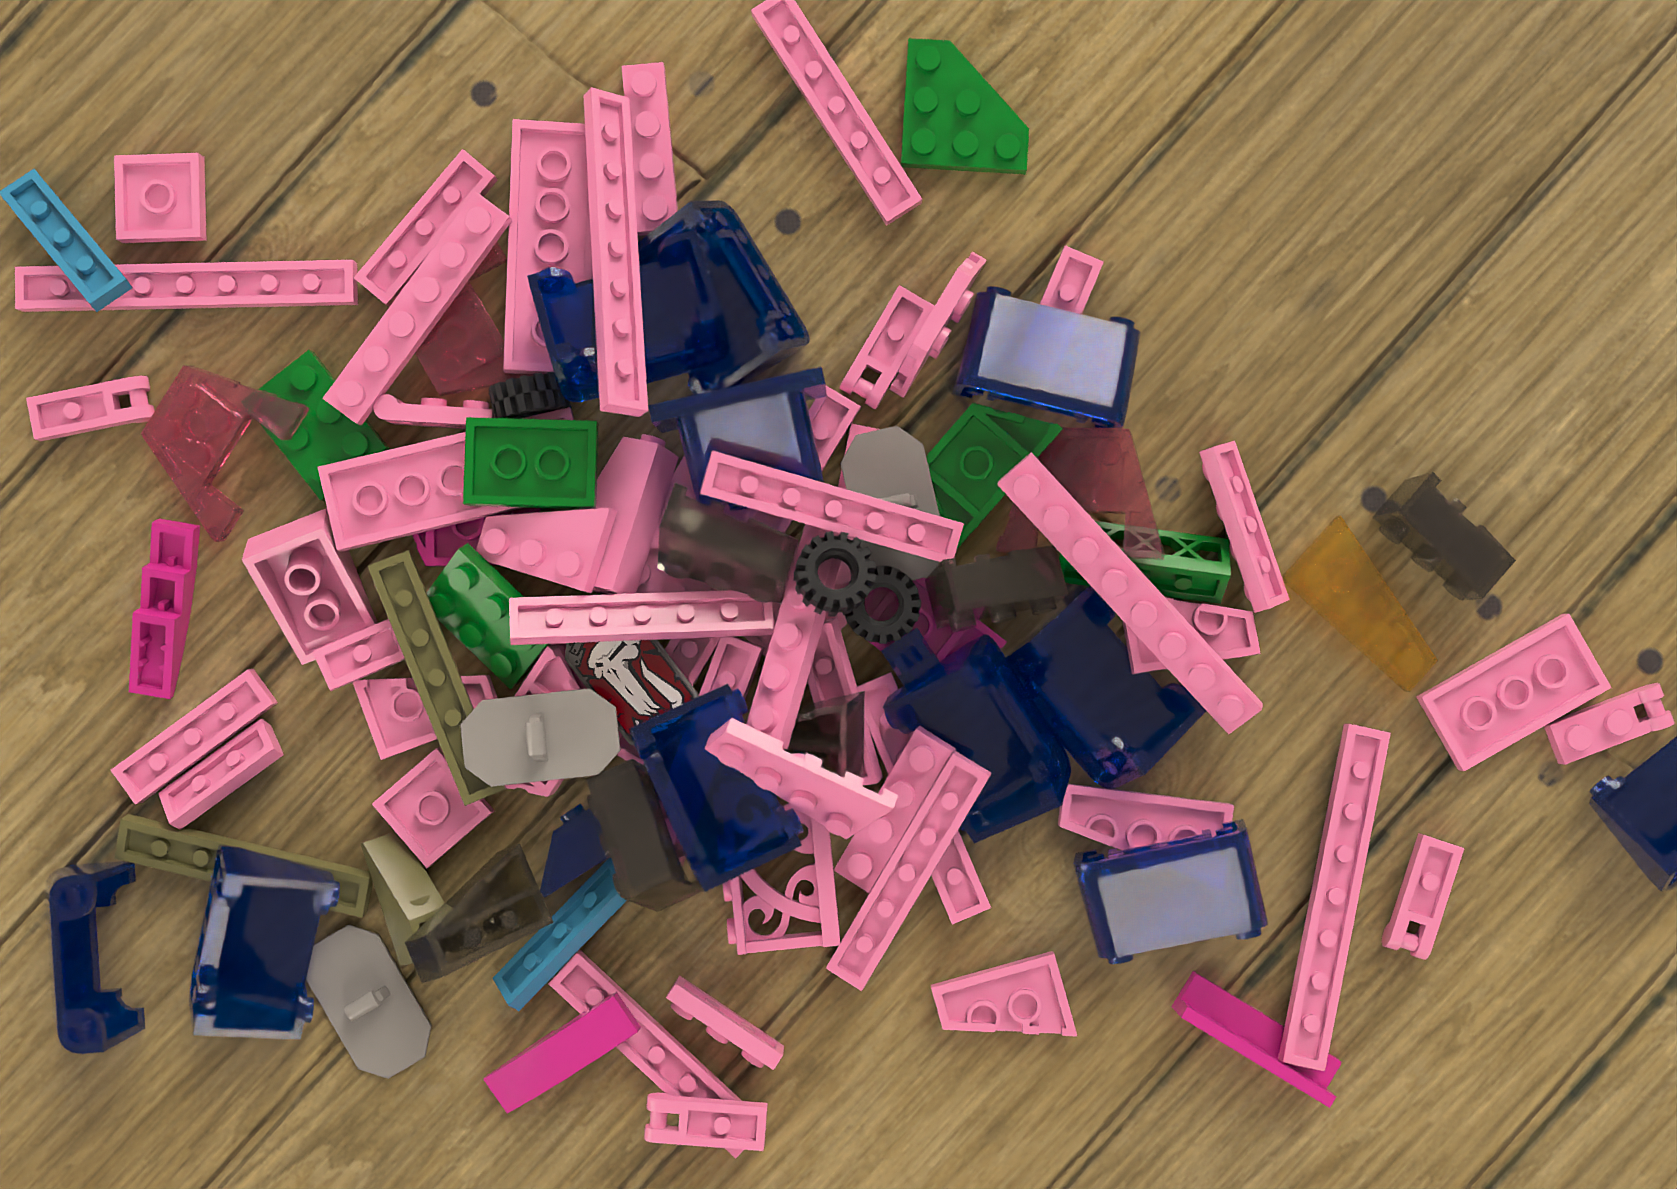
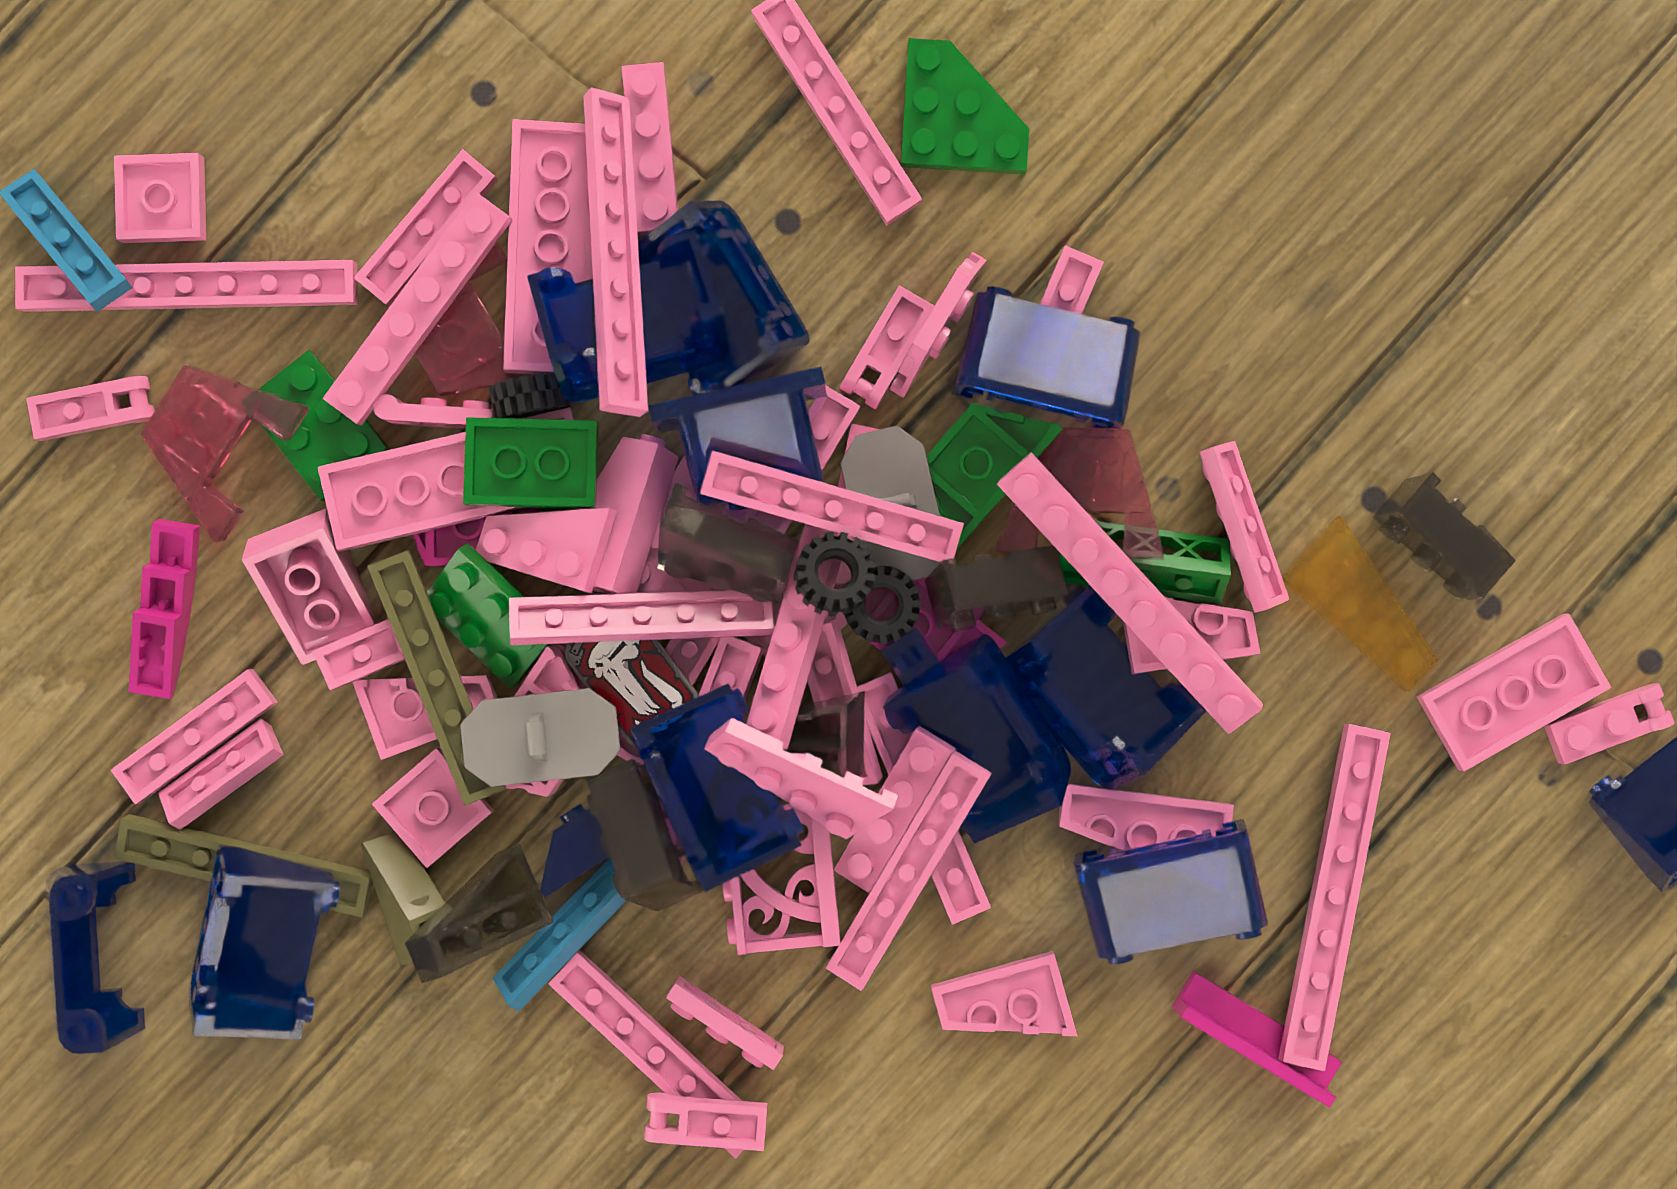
light grey shield [305,925,432,1079] -> none
dark pink slope [483,992,641,1114] -> none
bright pink plate [1382,833,1464,960] -> none

